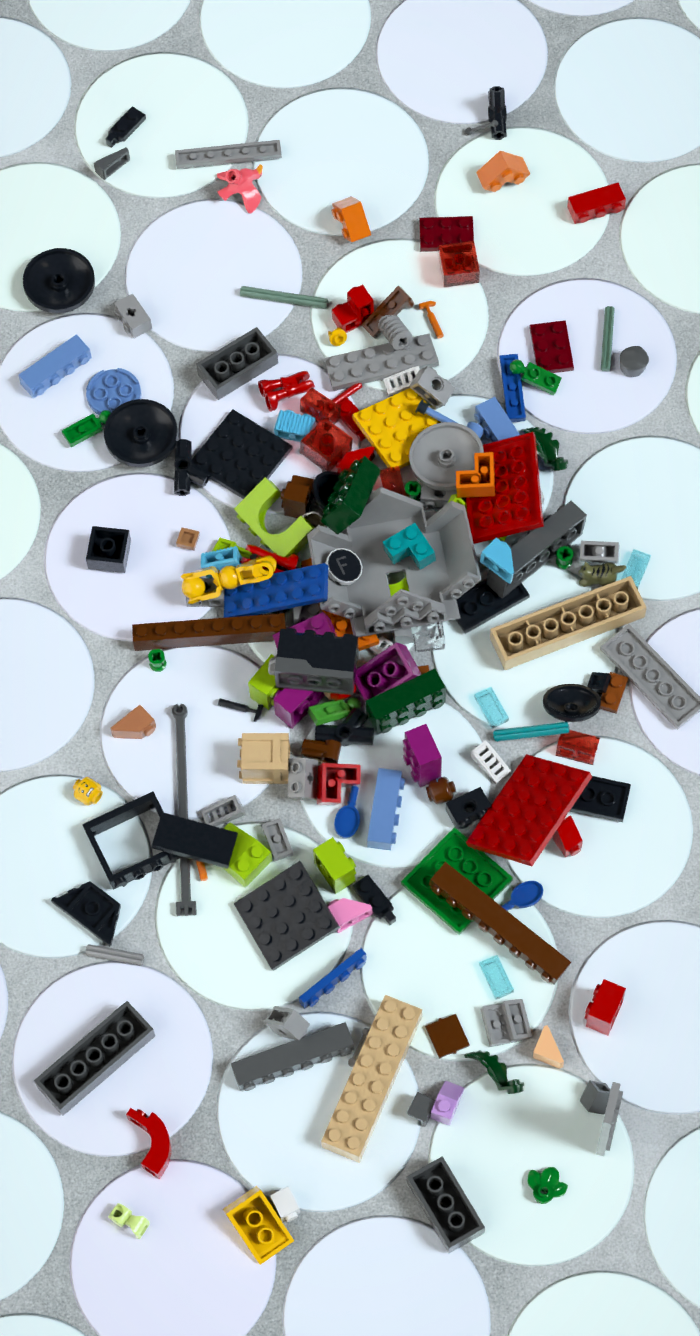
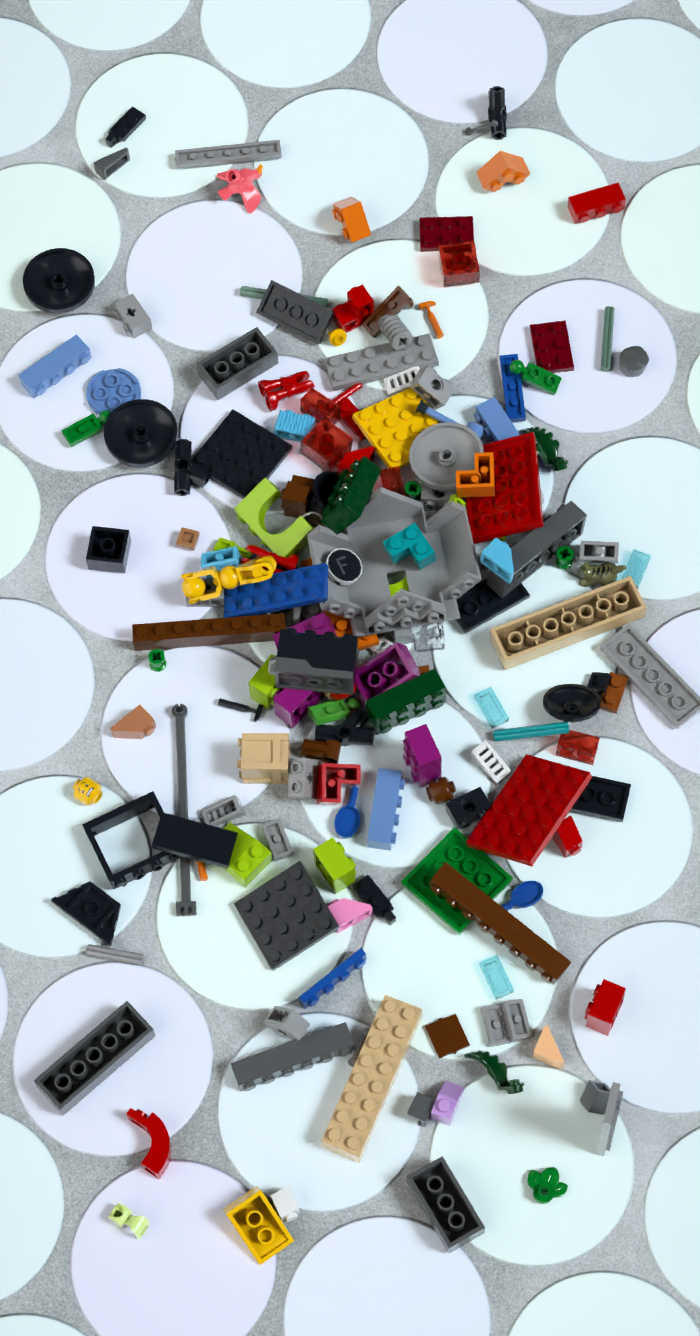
none -> black plate [256,280,335,344]

